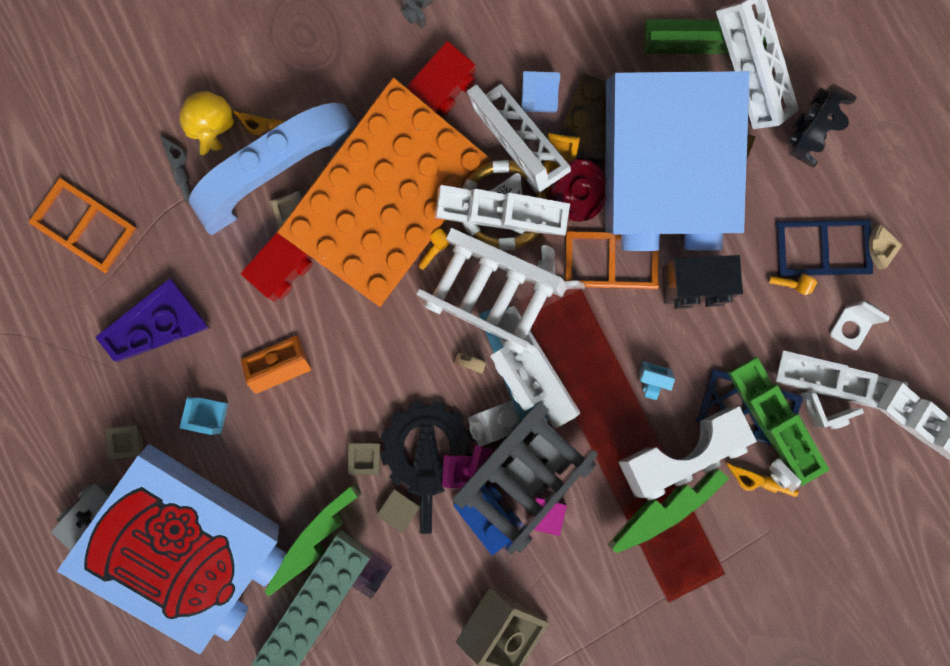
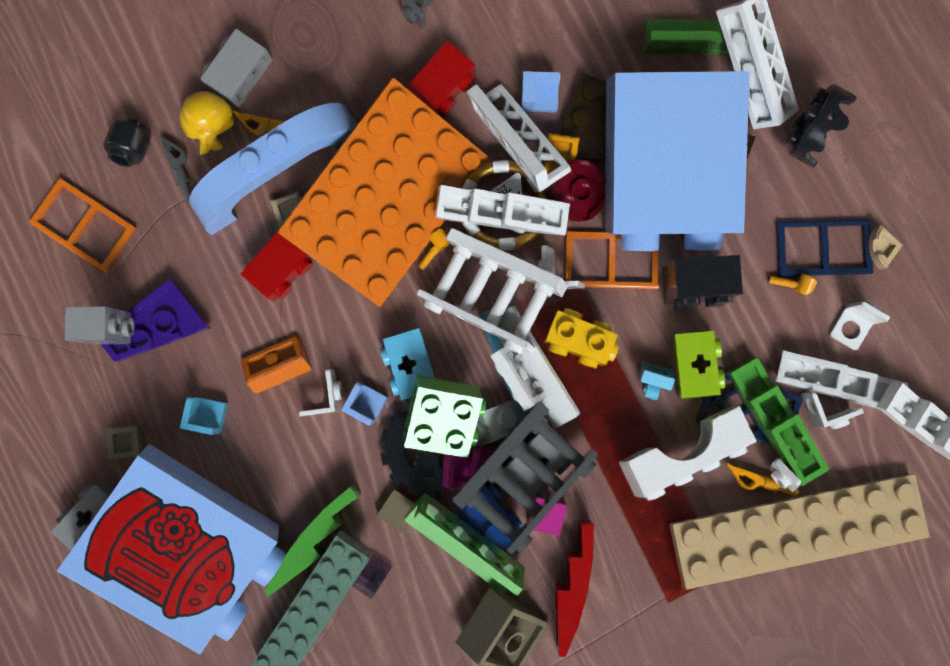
dark tan tile [348,443,381,475] -> none
tan tile [454,352,486,374] -> none
bright green slope [608,468,729,553] -> none
none -> light grey brick [65,306,135,344]
none -> black head [103,119,151,167]
none -> light grey brick [200,29,273,109]
none -> white bracket [299,369,343,416]
none -> light blue panel [341,382,388,426]
none -> medium azure brick [380,328,436,400]
none -> brick [403,375,486,458]
none -> bright green fence [404,493,525,596]
none -> yellow brick [544,308,620,369]
none -> red slope [555,520,594,657]
none -> tan plate [669,474,930,590]
none -> lime brick [673,331,725,399]

